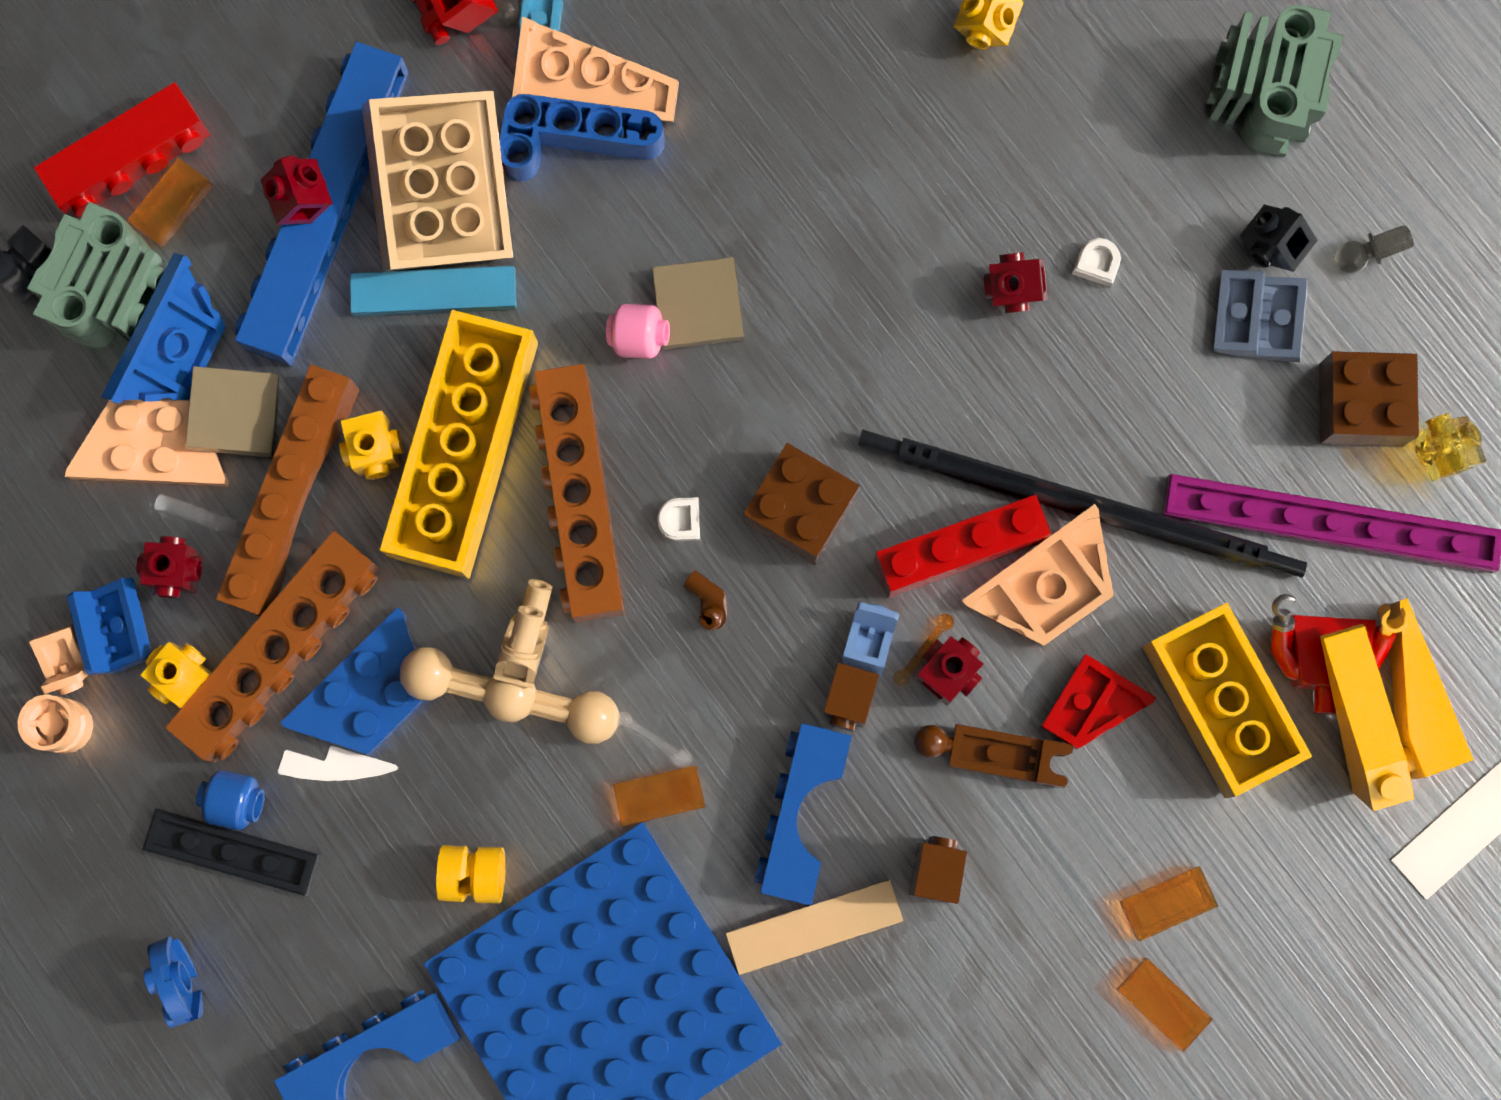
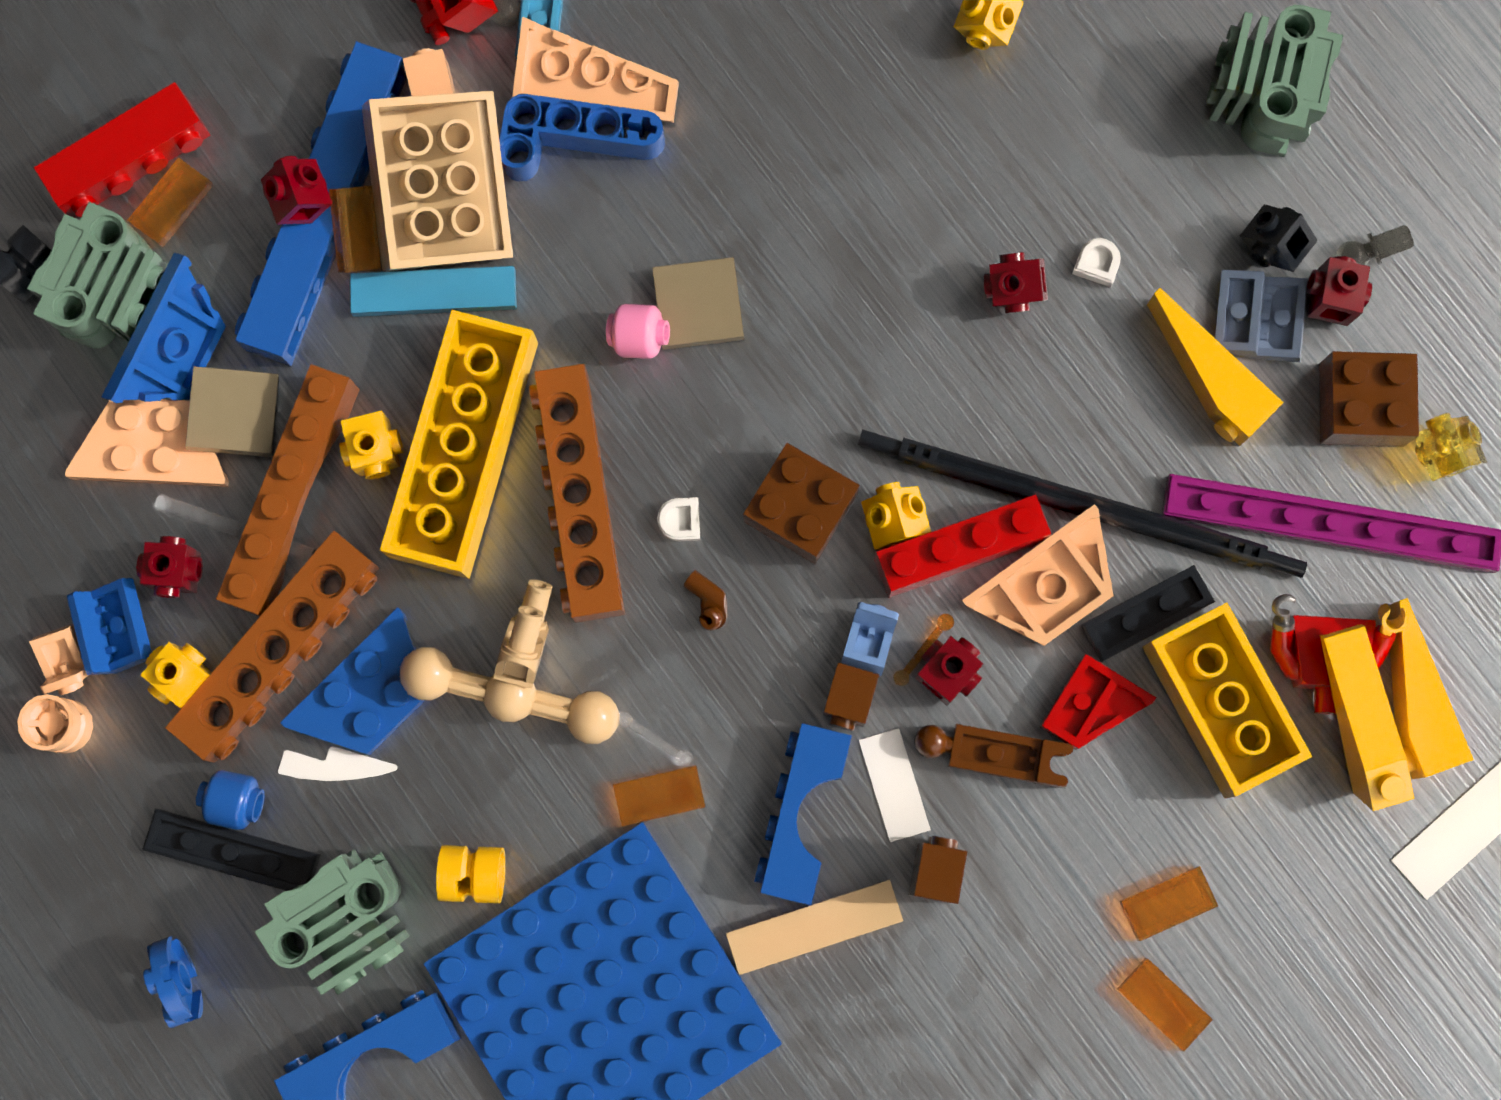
none -> sand green piece [255,849,409,995]
none -> clear orange tile [329,186,381,273]
none -> light nougat brick [402,48,455,96]
none -> white sticker [859,728,931,842]
none -> yellow brick [861,482,931,550]
none -> black plate [1081,565,1215,662]
none -> yellow slope [1147,288,1284,446]
none -> dark red brick [1307,256,1372,326]

